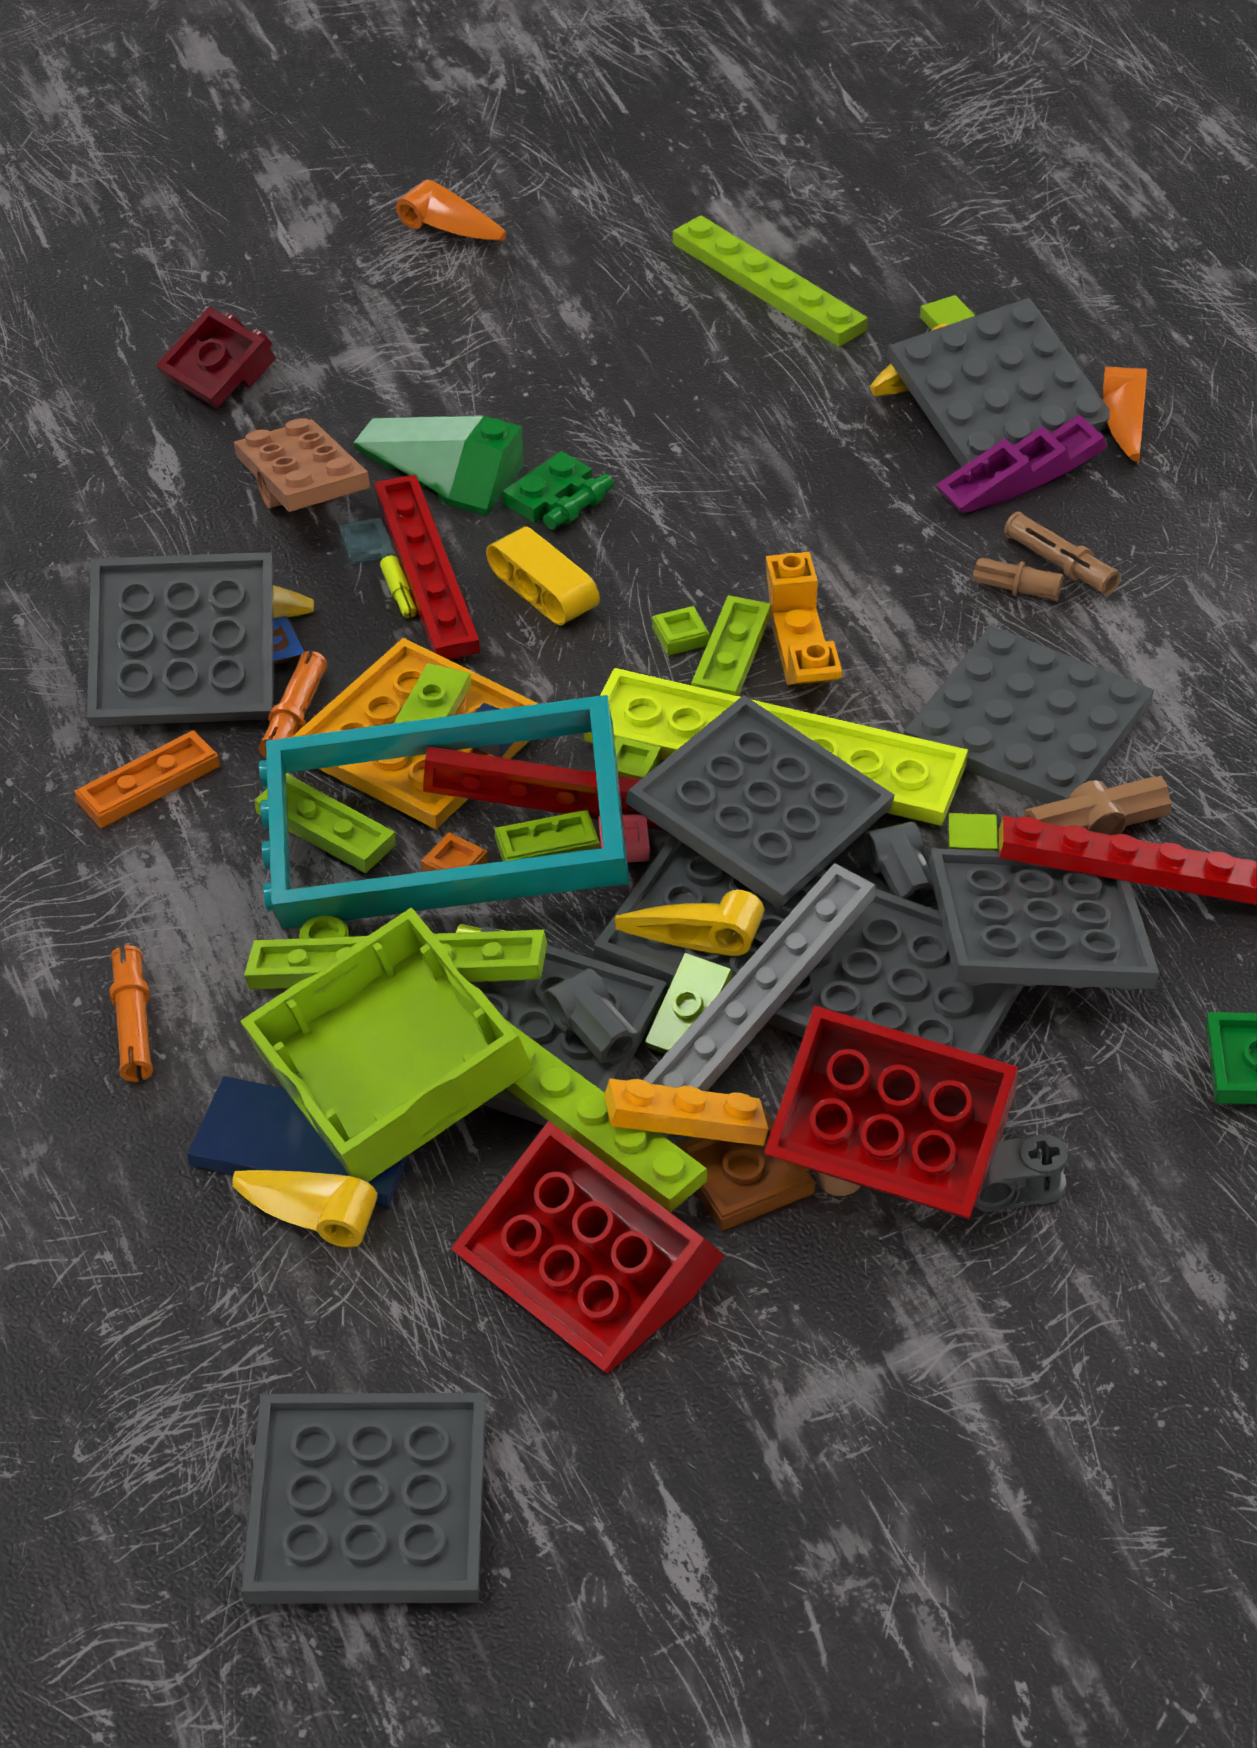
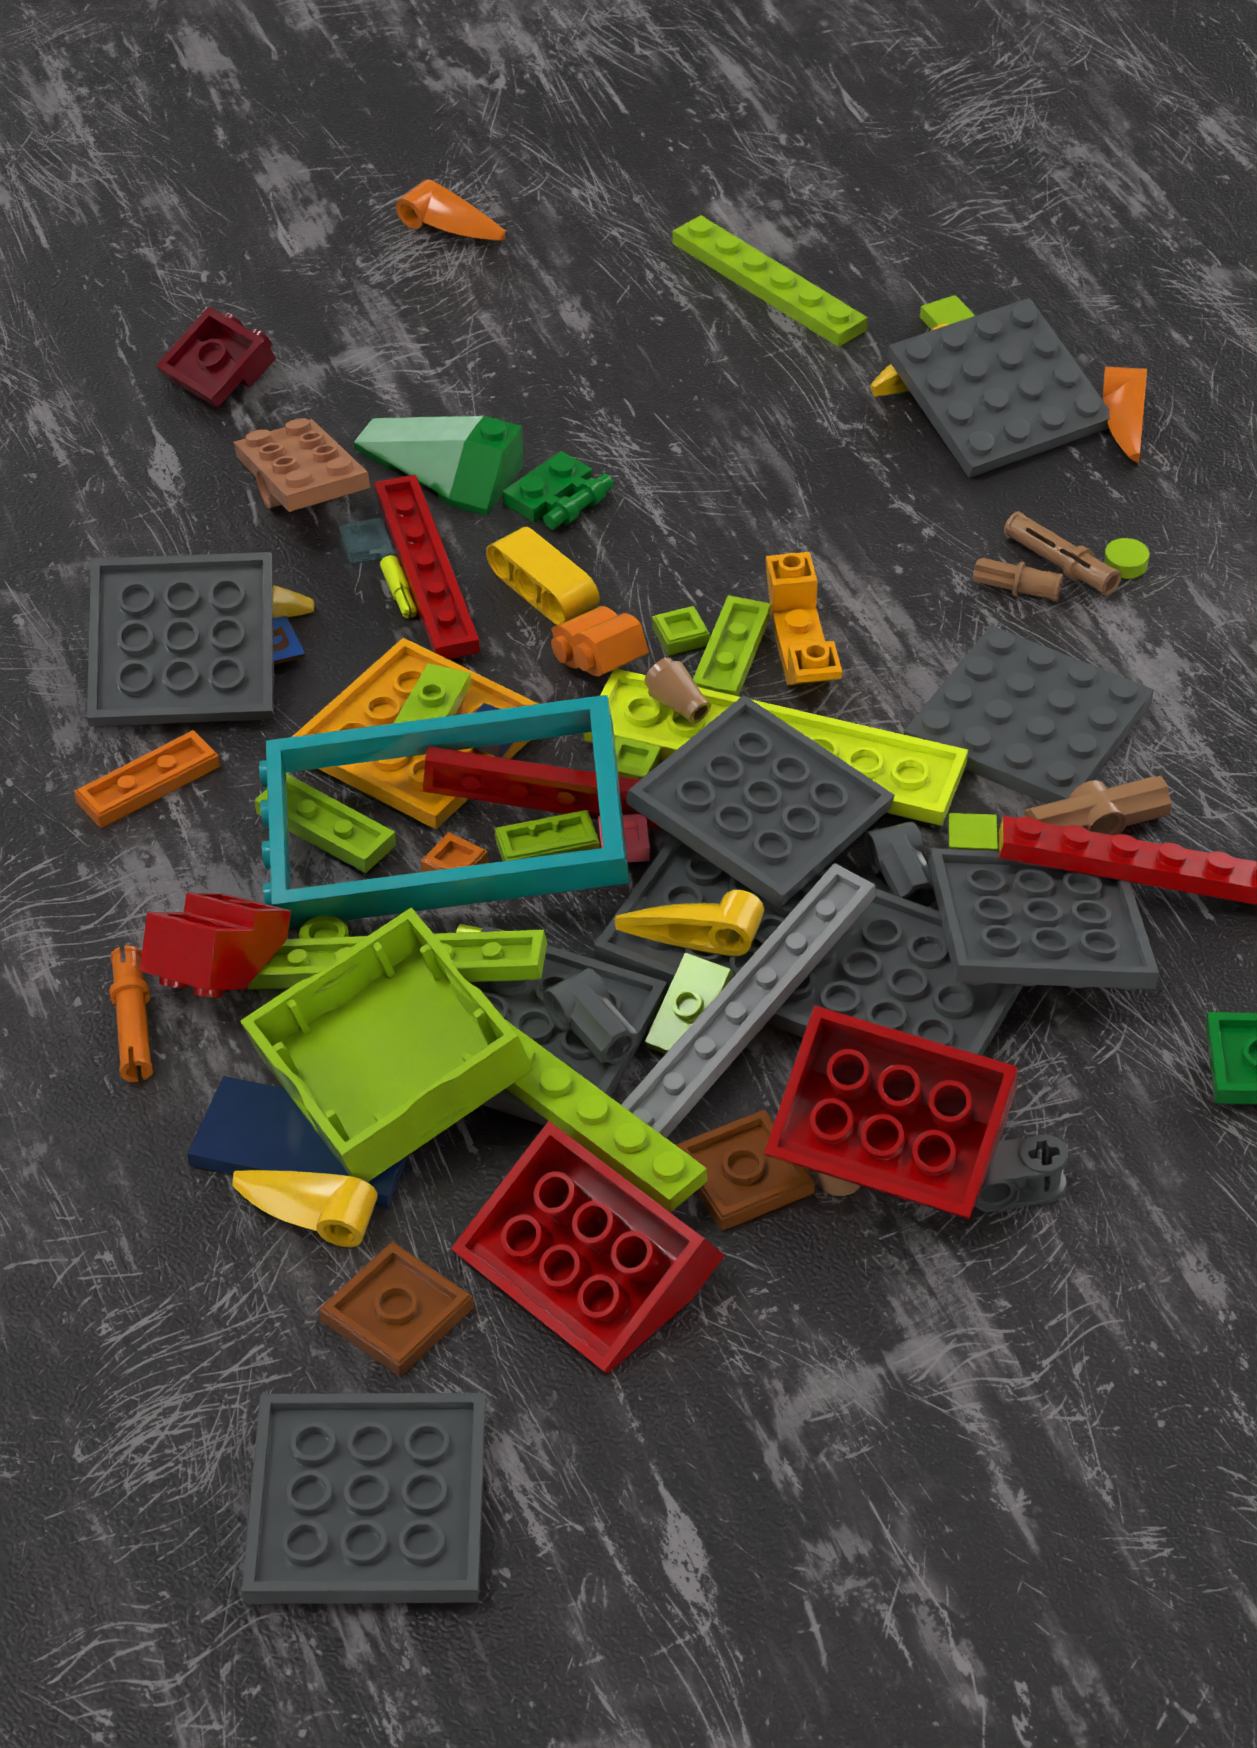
orange pin [259,651,328,758] -> none
light orange plate [604,1078,769,1146] -> none
magenta slope [936,414,1107,514] -> none
none -> red piece [139,893,291,998]
none -> dark orange tile [318,1241,474,1378]
none -> orange brick [551,606,649,676]
none -> medium nougat cone [644,658,711,724]
none -> lime tile [1104,538,1149,579]

